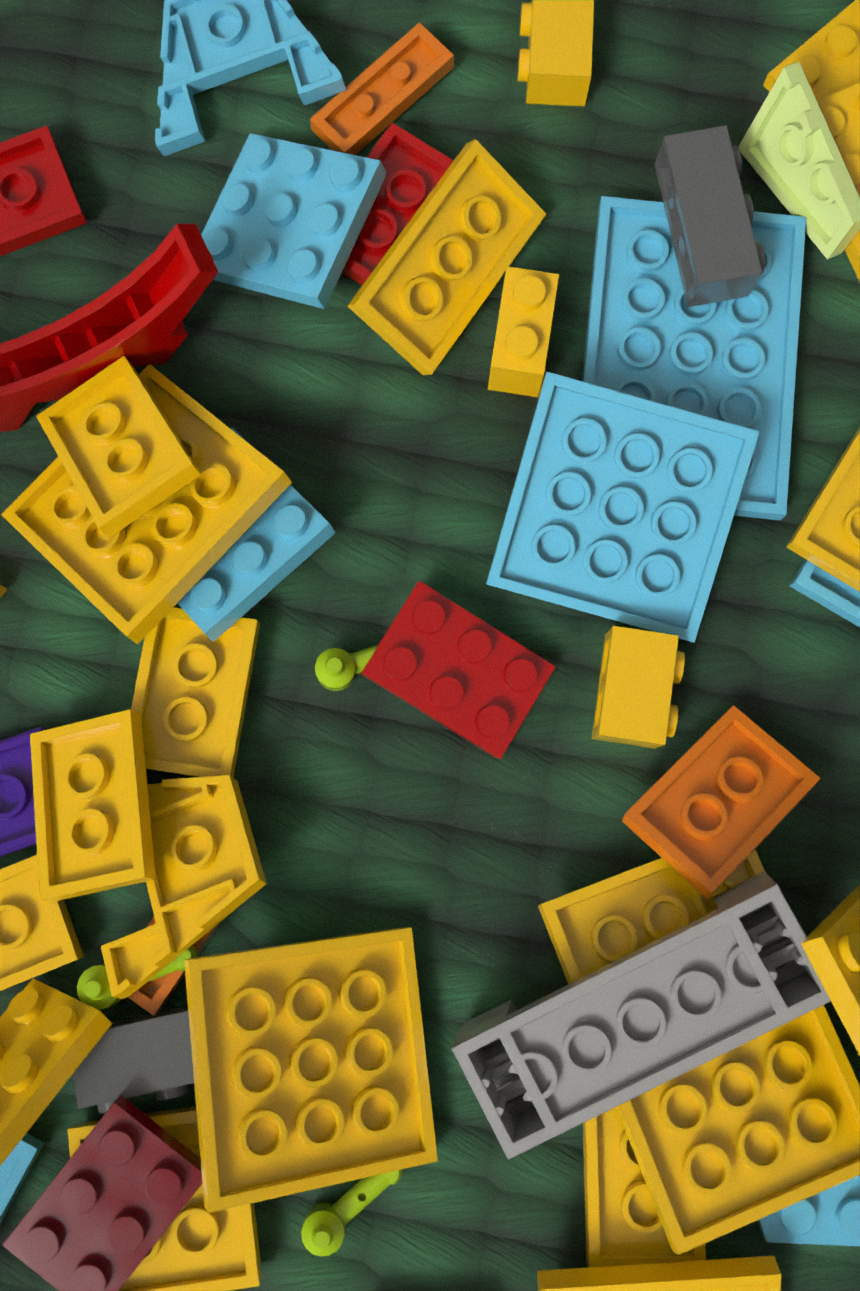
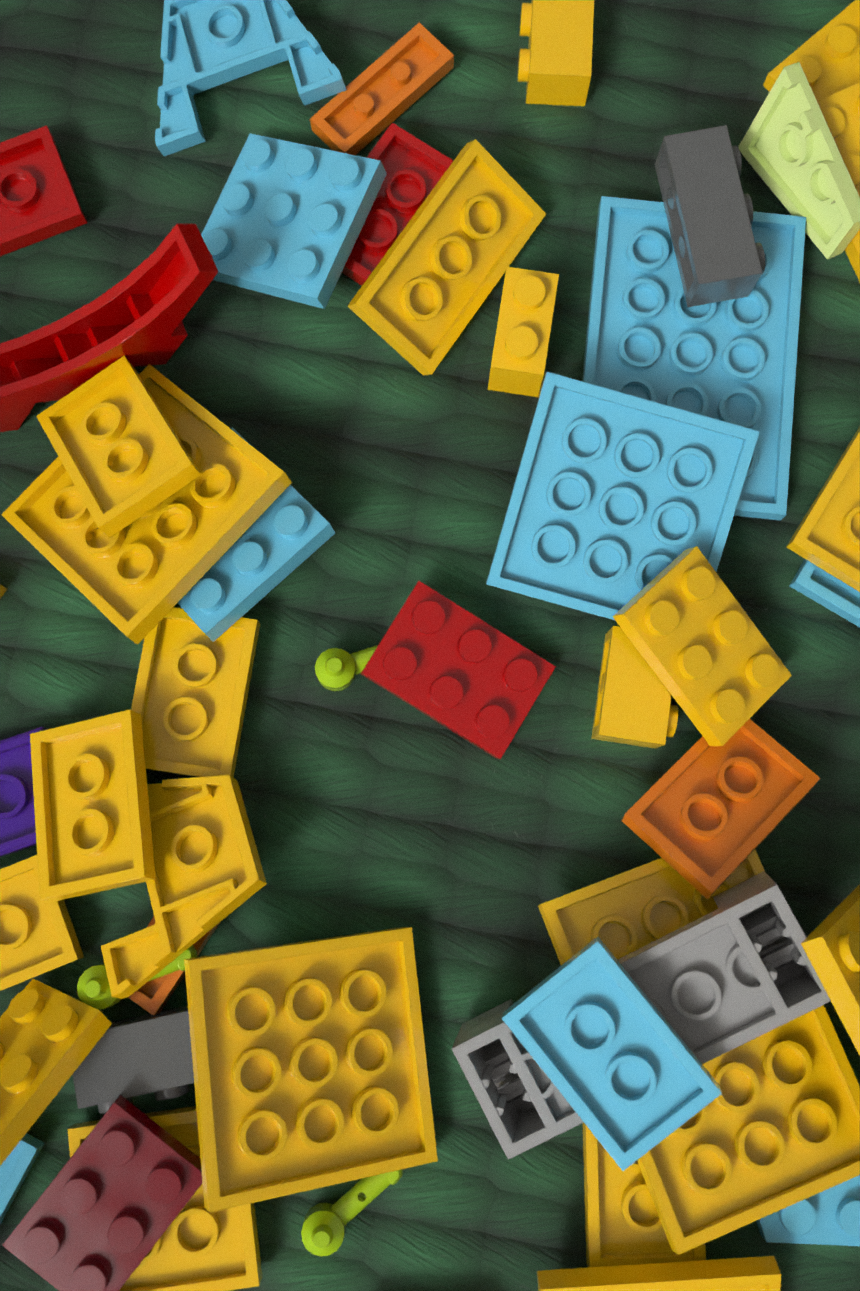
none -> medium azure plate [502,936,722,1171]
none -> yellow plate [613,546,792,746]

